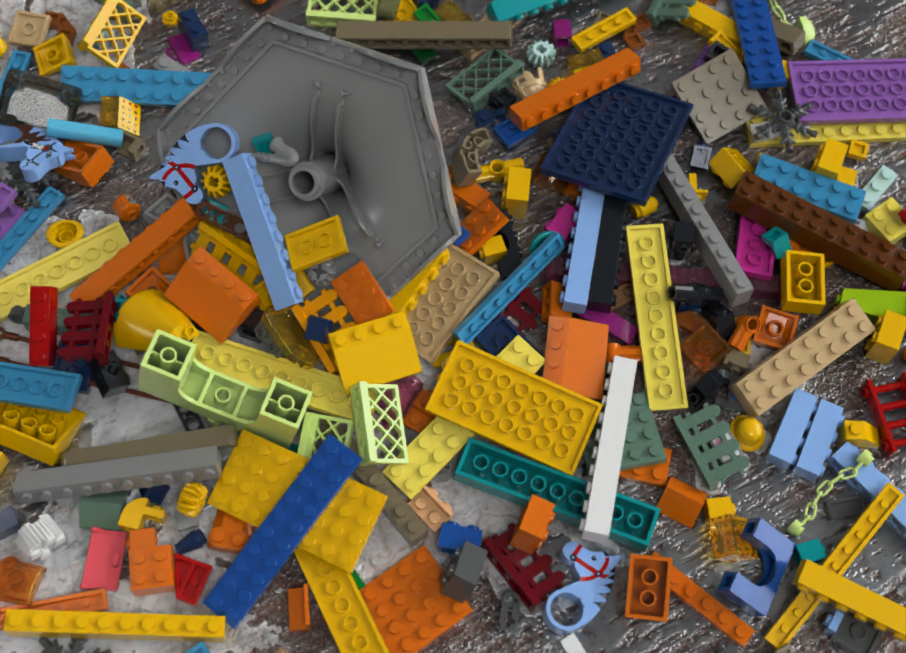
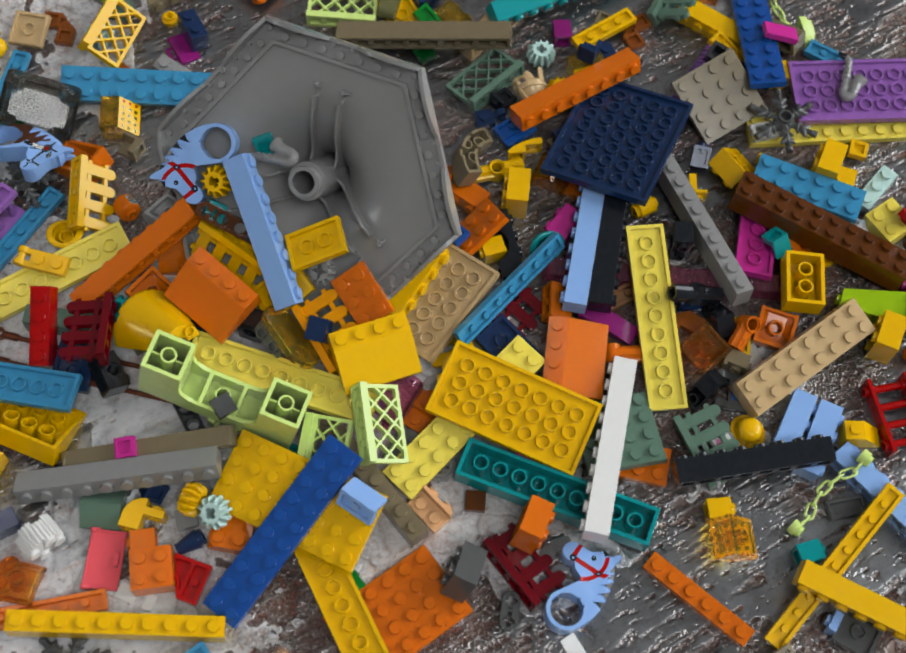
dark grey piece [8,305,25,324] -> none
yellow slope [32,33,76,77] -> none
medium azure brick [45,118,124,148] -> none
orange panel [288,583,311,632] -> none
blue brick [437,521,483,554] -> none
orange brick [625,553,673,622] -> none
orange slope [656,476,707,529] -> none
blue arch [717,518,796,617] -> none
none -> yellow plate [12,245,71,278]
none -> yellow fence [66,154,116,232]
none -> dark pink tile [114,435,137,459]
none -> light aqua gear [197,494,233,530]
none -> dark grey tile [209,392,238,420]
none -> light blue panel [336,477,387,526]
none -> reddish brown tile [464,490,486,513]
none -> yellow slope [507,137,543,161]
none -> dark blue panel [576,39,602,65]
none -> black brick [671,434,837,488]
none -> dark pink tile [762,21,799,45]
none -> light grey piece [838,52,868,102]

